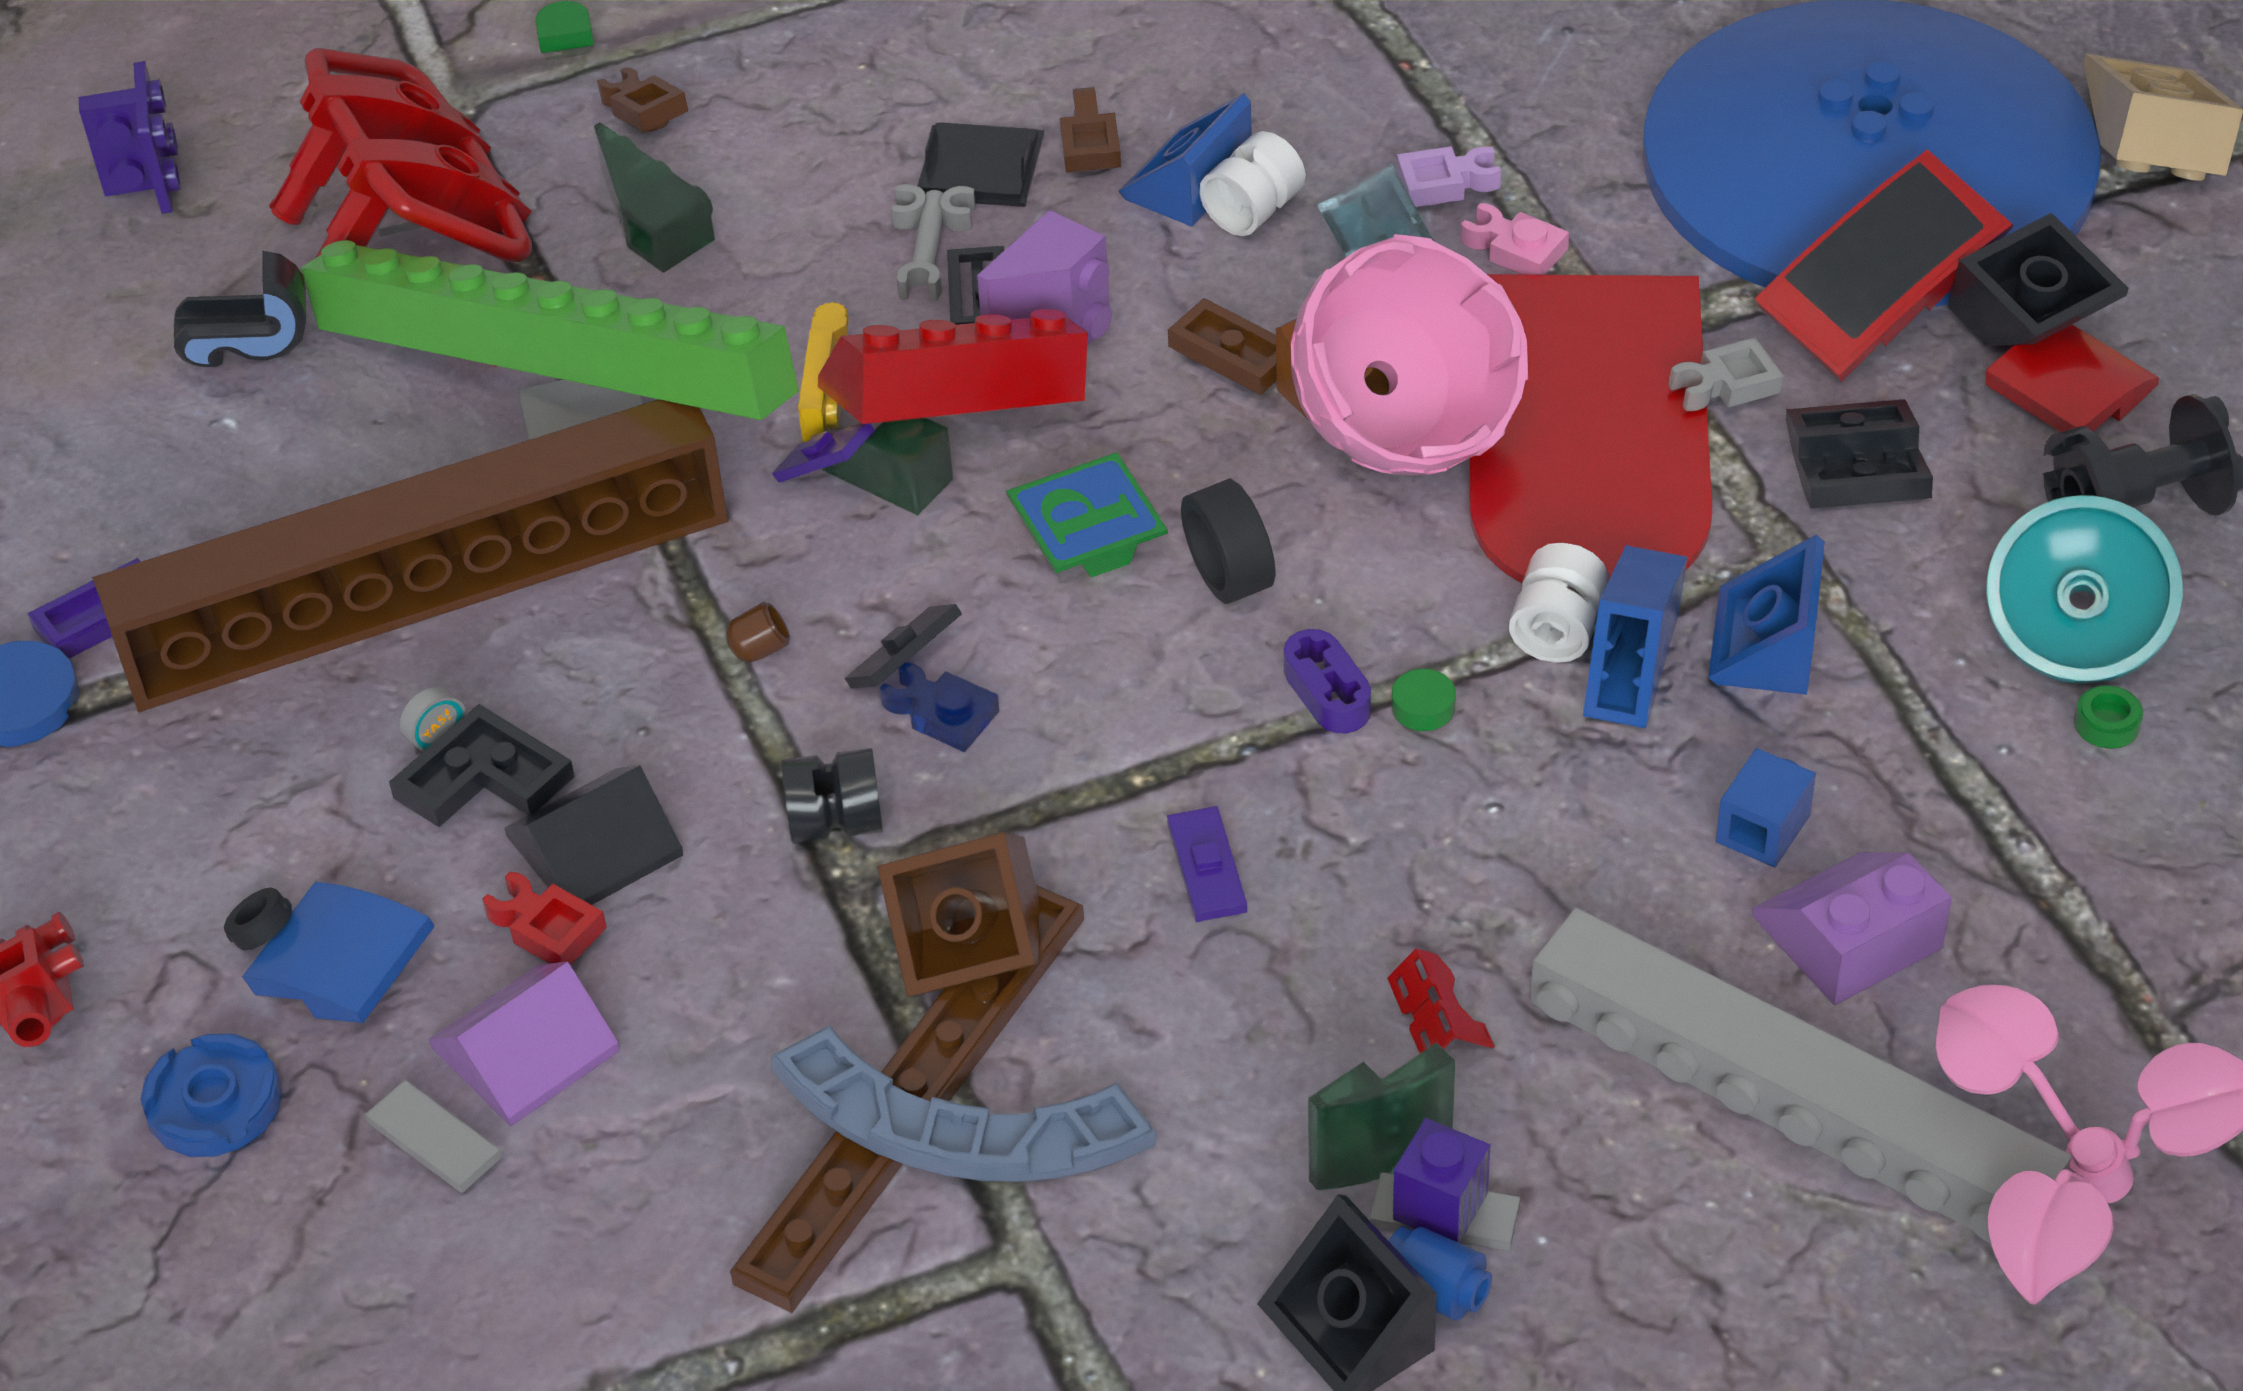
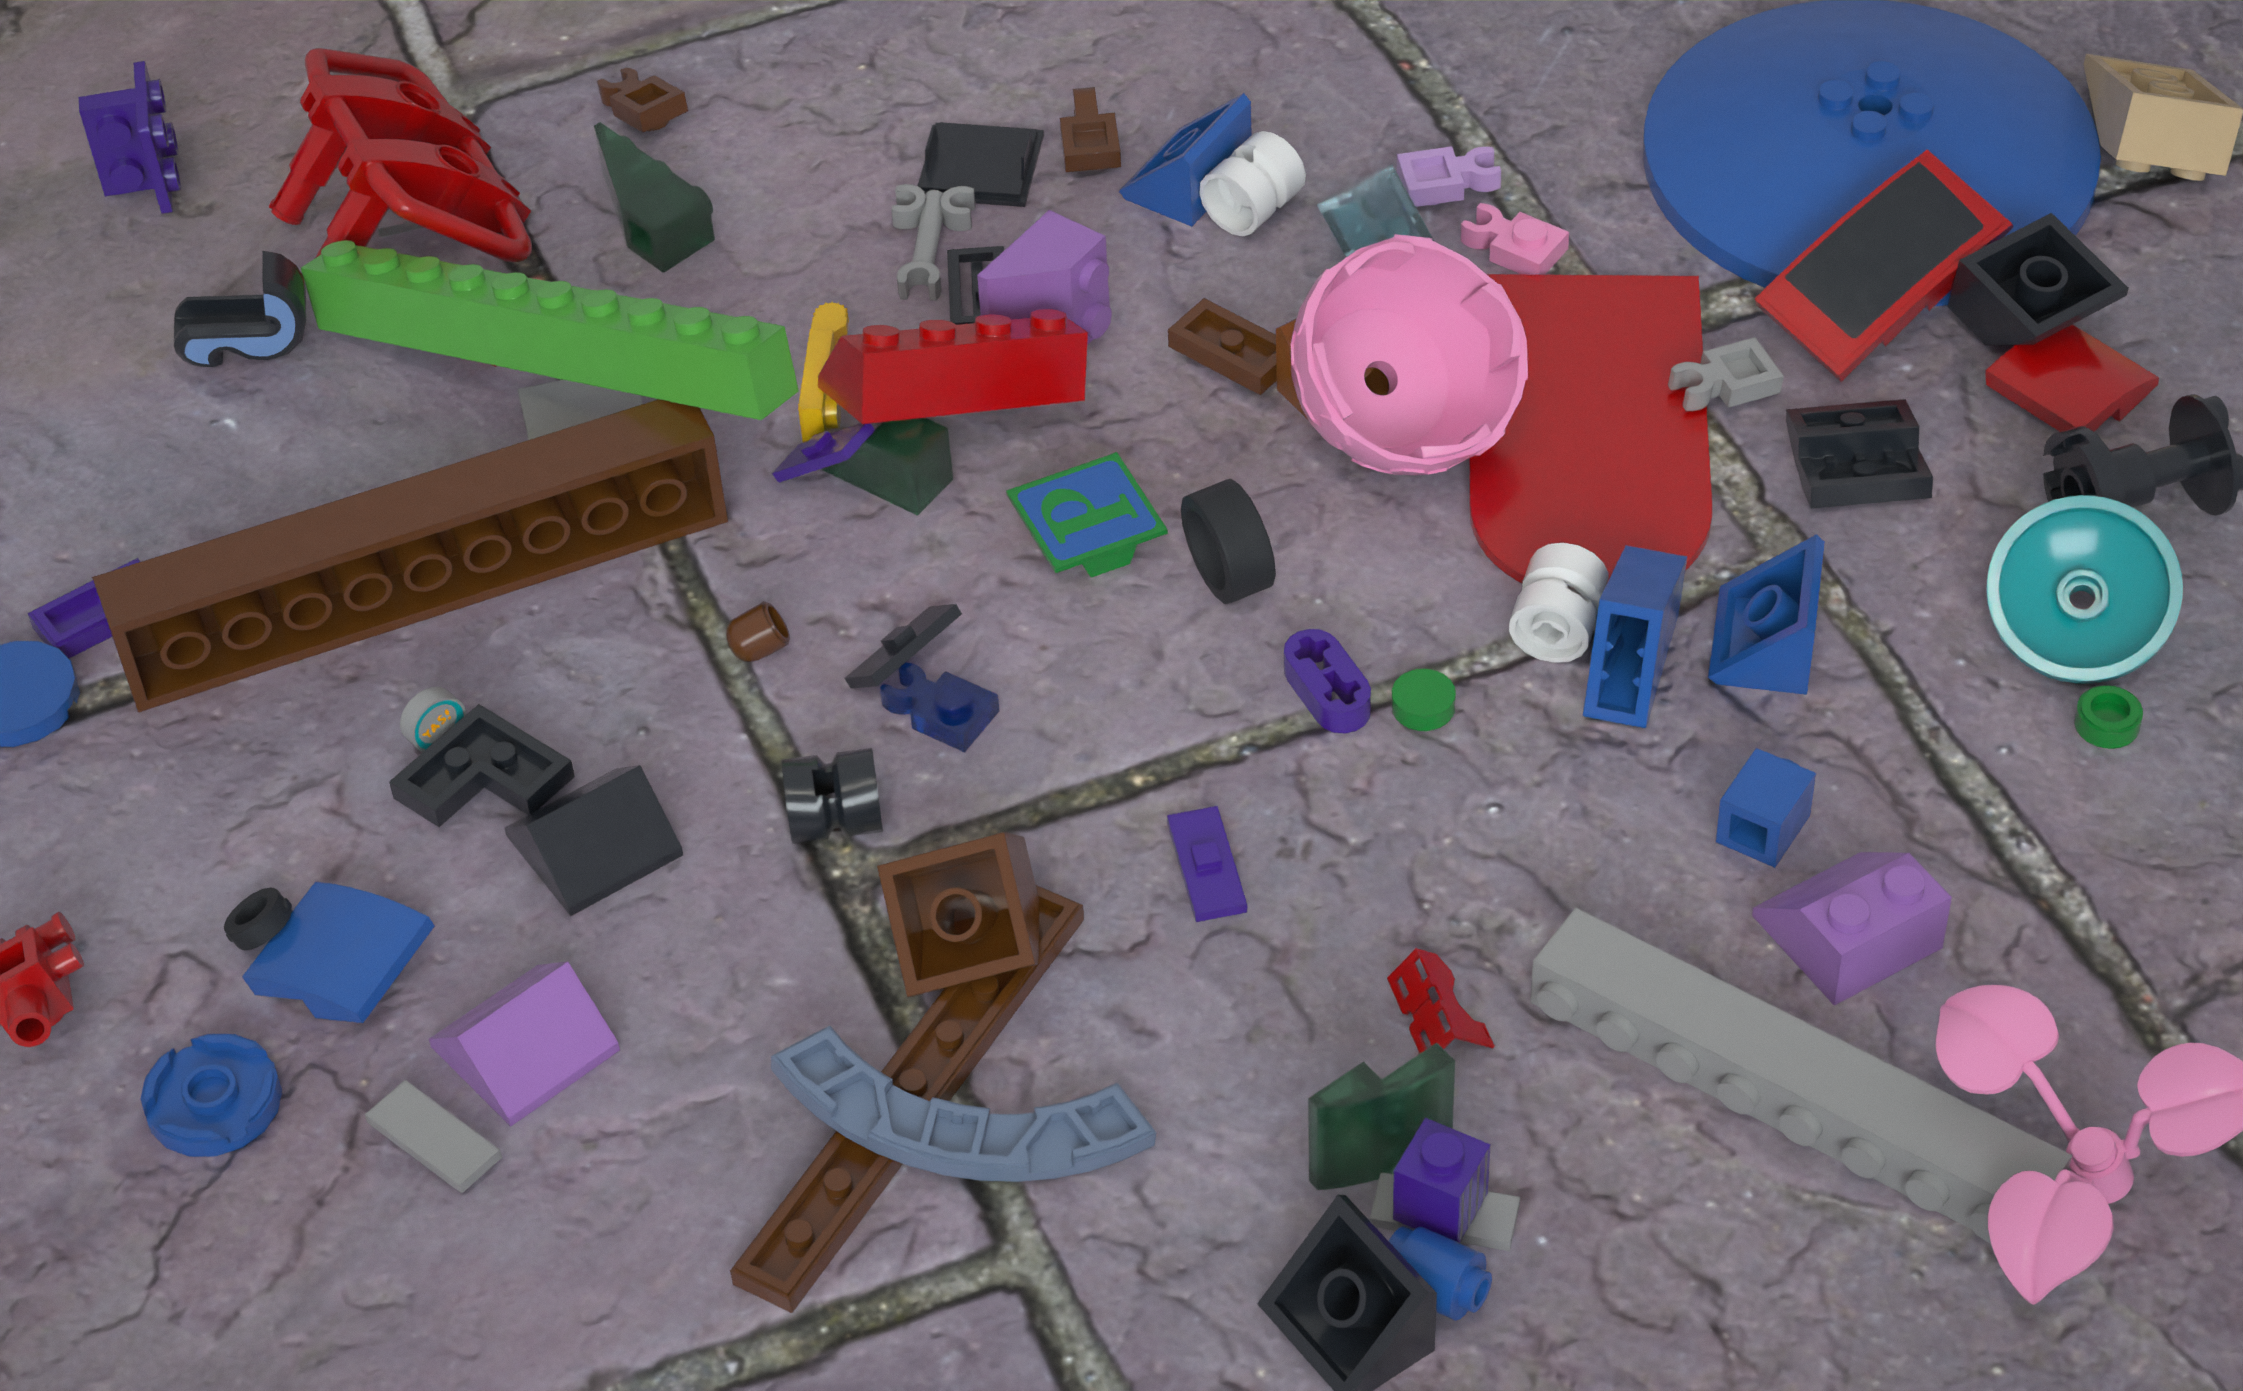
red plate [482,872,607,965] -> none
green tile [535,1,594,53] -> none

